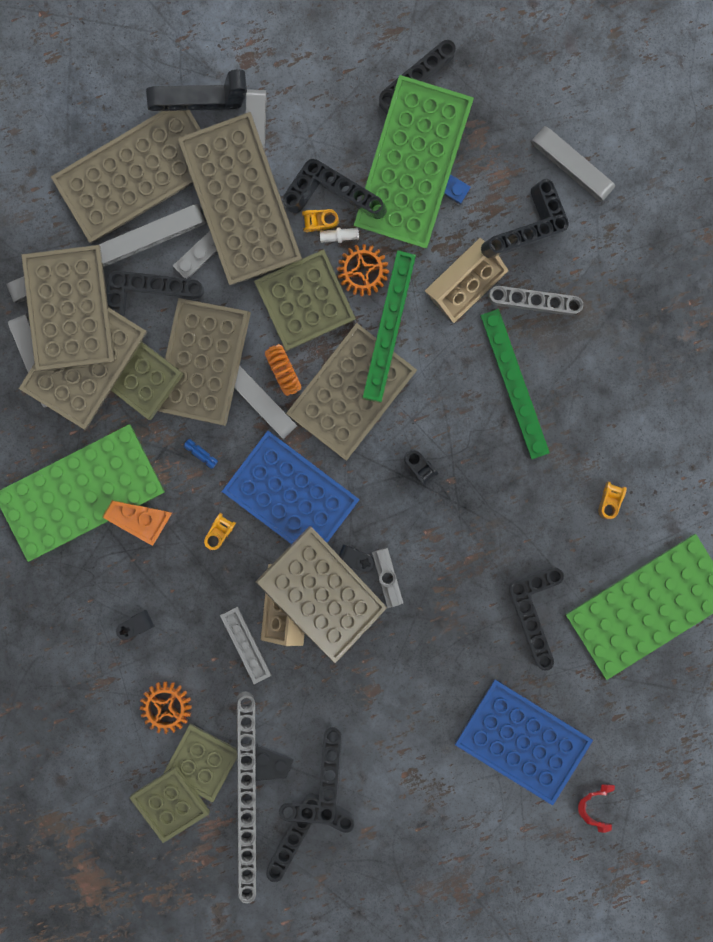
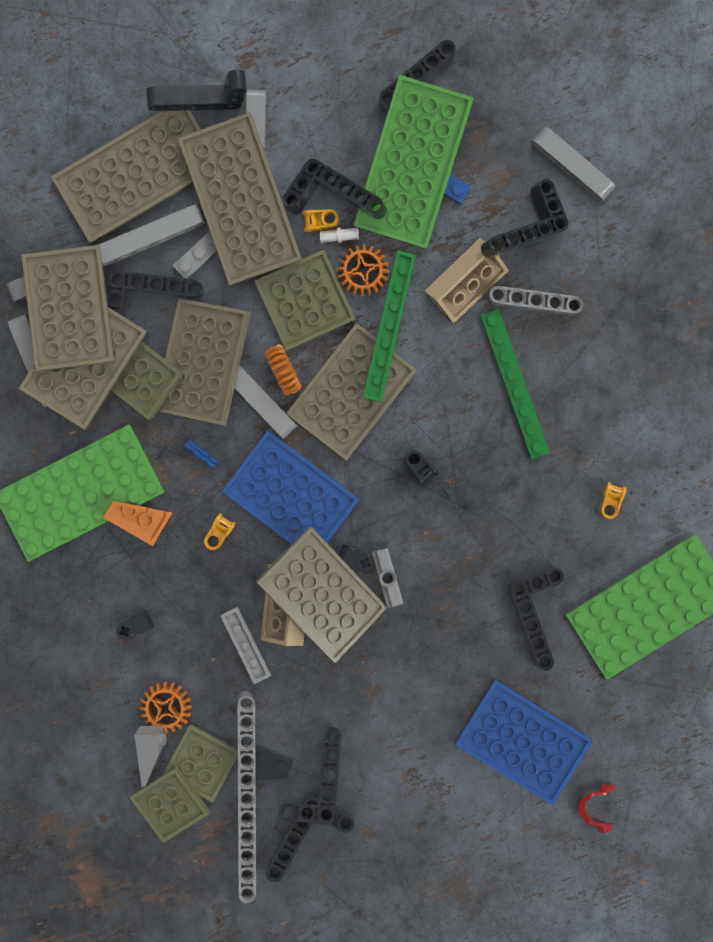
none -> light grey slope [134,726,166,787]

